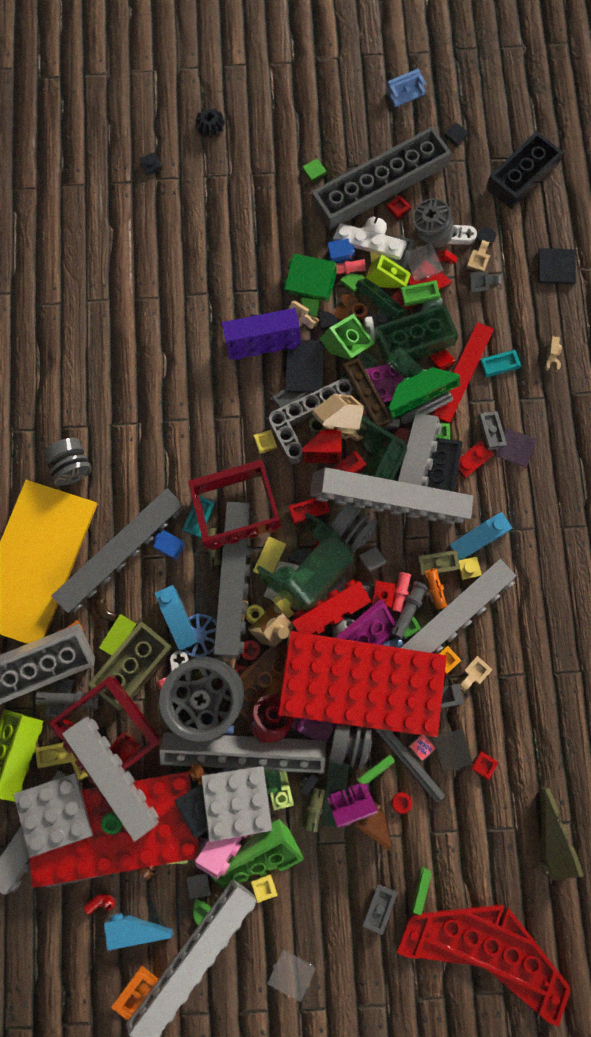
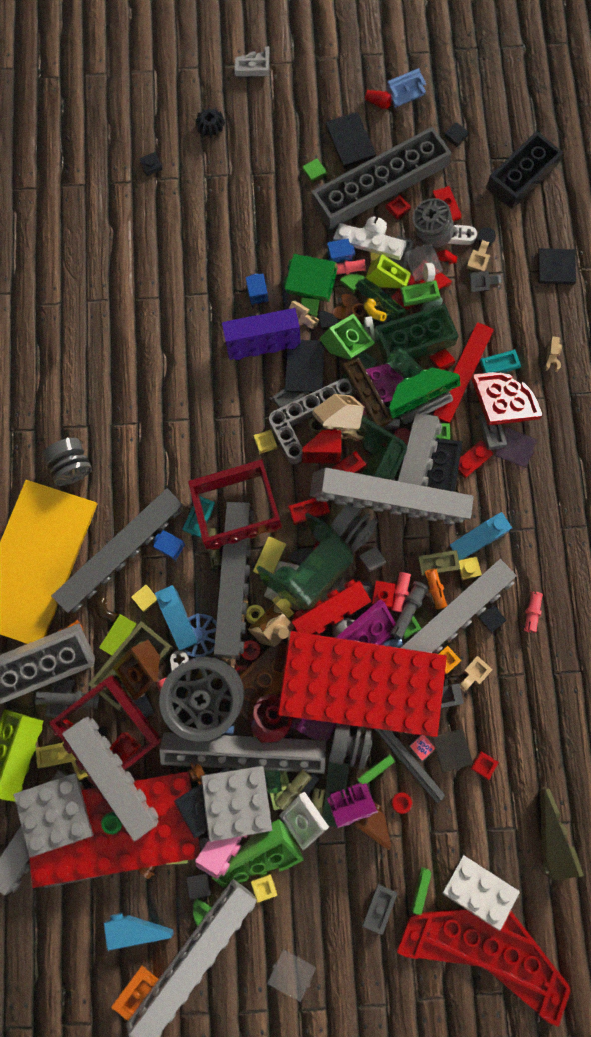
red arm [83,894,115,915] -> none
none -> reddish brown slope [113,640,160,701]
none -> light yellow tile [132,585,157,612]
none -> black plate [133,695,156,718]
none -> light grey wing [235,47,269,76]
none -> blue brick [246,274,268,305]
none -> olive pin [275,769,312,810]
none -> white plate [279,792,329,850]
none -> black tile [325,112,376,168]
none -> yellow arm [364,298,387,321]
none -> red cone [365,90,392,109]
none -> white tile [423,263,435,282]
none -> red plate [432,186,462,221]
none -> white plate [443,856,520,931]
none -> plate [471,373,542,425]
none -> black tile [478,605,507,633]
none -> coral pin [524,592,543,633]

